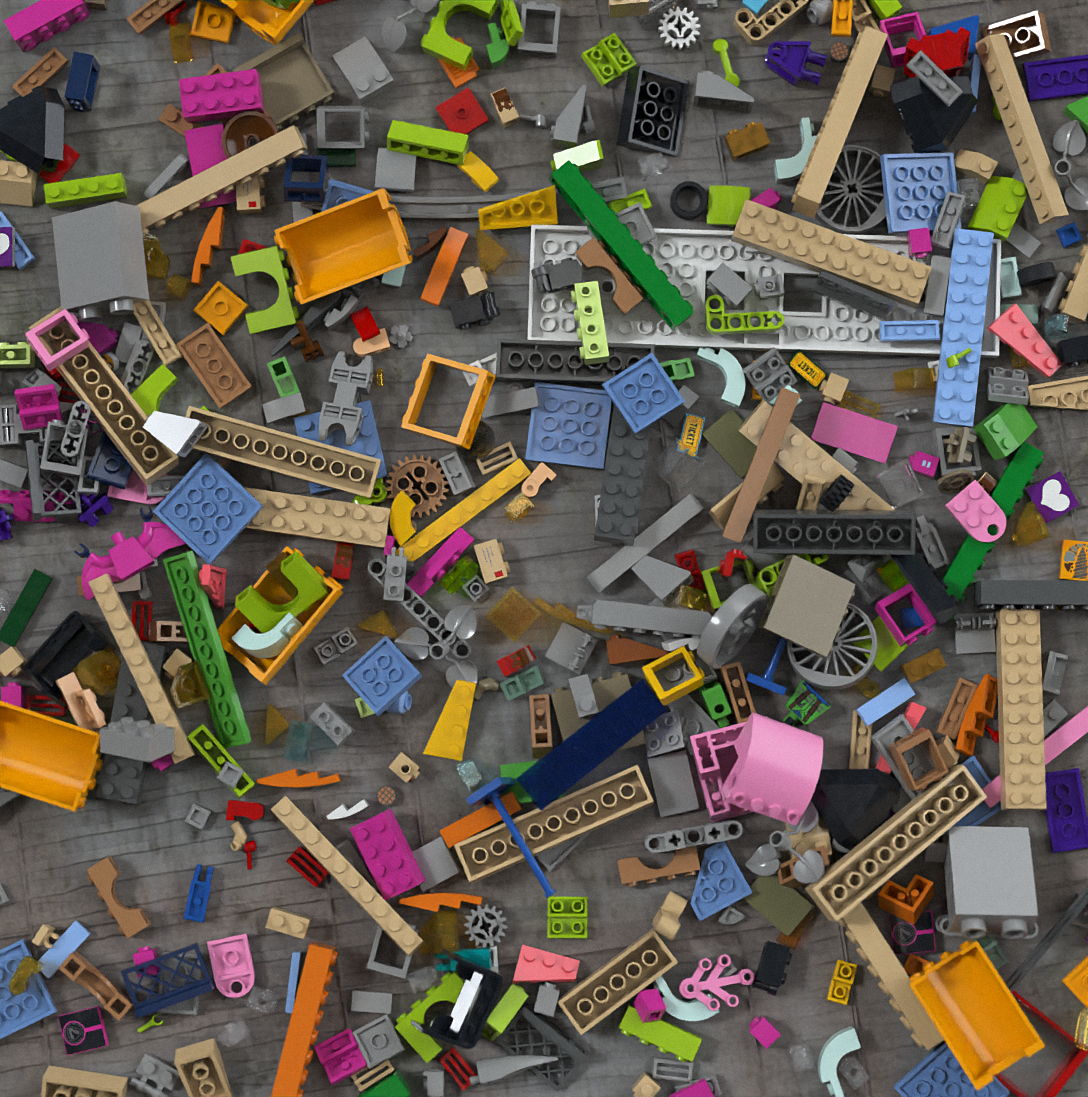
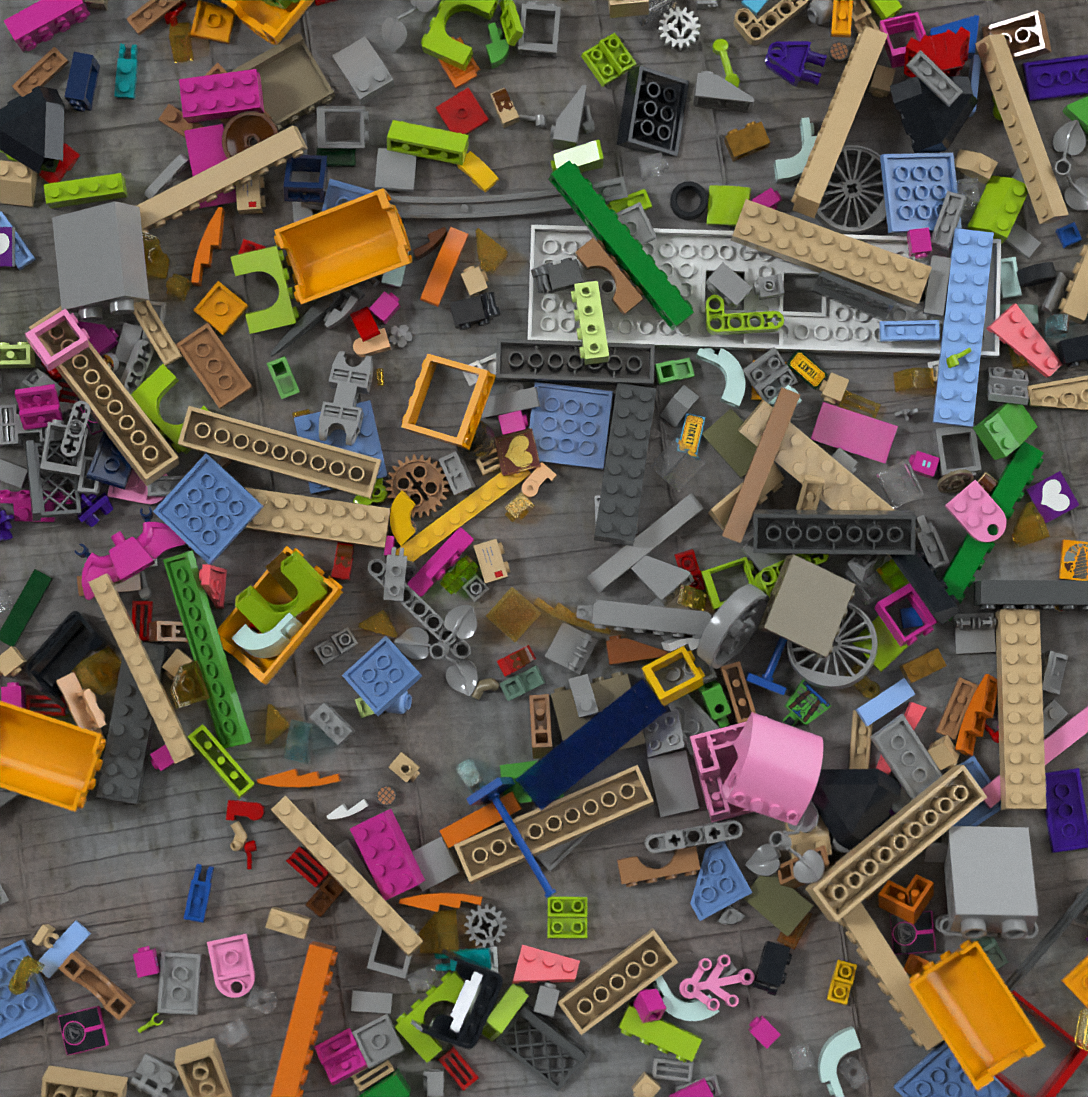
medium nougat arch [87,856,151,939] -> none
light grey brick [100,717,175,762] -> none
dark blue fence [121,943,215,1018] -> none
slope [143,411,208,458] -> none
light grey tile [185,803,212,830] -> none
light grey tile [216,761,244,789] -> none
light grey slope [262,393,306,424] -> none
light blue tile [285,950,302,1013] -> none
reddish brown arm [290,320,324,363] -> none
yellow wing [423,679,476,761] -> none
light grey piece [469,1055,558,1086] -> none
yellow wing [478,185,558,230] -> none
medium blue plate [602,353,685,435] -> none
tan beam [652,890,688,940] -> none
red bracket [717,549,747,579] -> none
black tyre [819,474,854,512] -> none
medium nougat window [888,728,949,791] -> none
dark tan hips [942,427,976,464] -> none
none -> teal hinge [114,43,138,99]
none -> reddish brown slope [305,875,344,918]
none -> dark pink brick [369,291,400,324]
none -> tile [494,428,541,476]
none -> dark pink brick [498,410,529,437]

